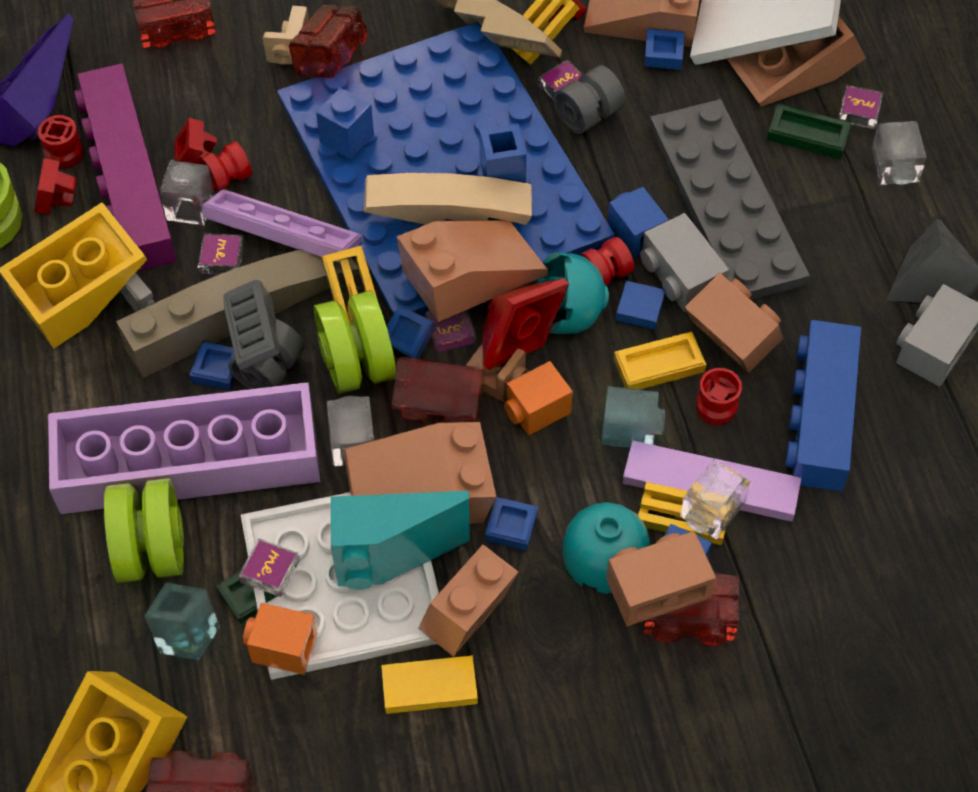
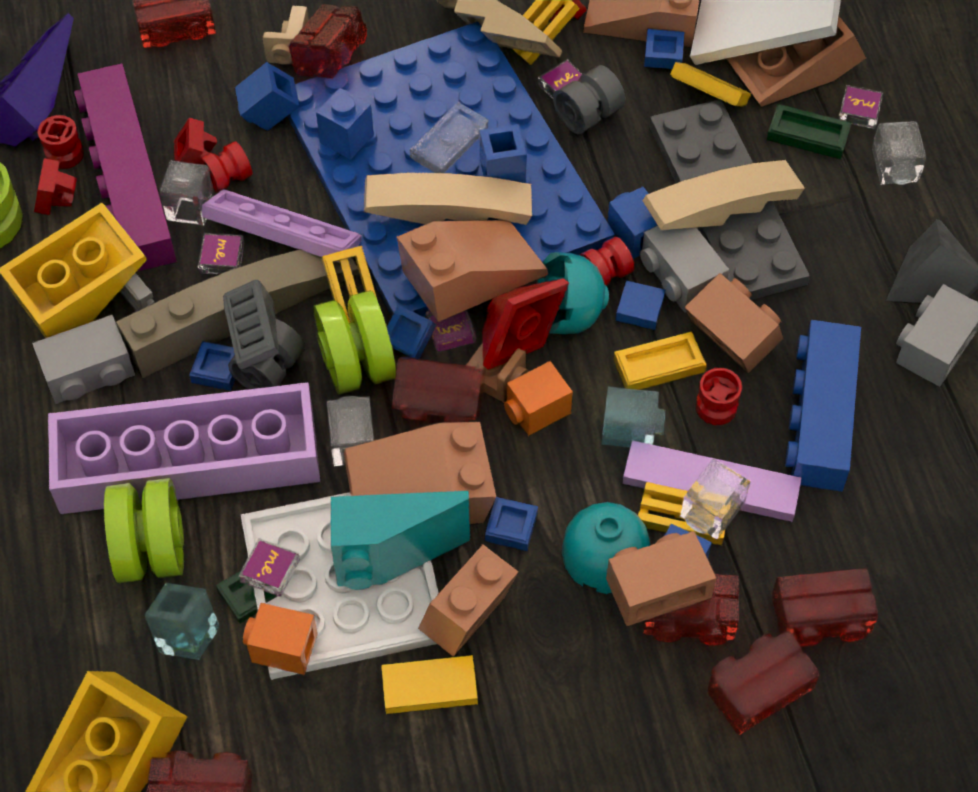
none -> light grey brick [32,315,135,404]
none -> blue brick [235,62,299,131]
none -> clear tile [410,102,488,173]
none -> tan slope [642,160,805,230]
none -> yellow tile [670,62,751,107]
none -> clear red brick [707,631,820,735]
none -> clear red brick [772,568,878,646]

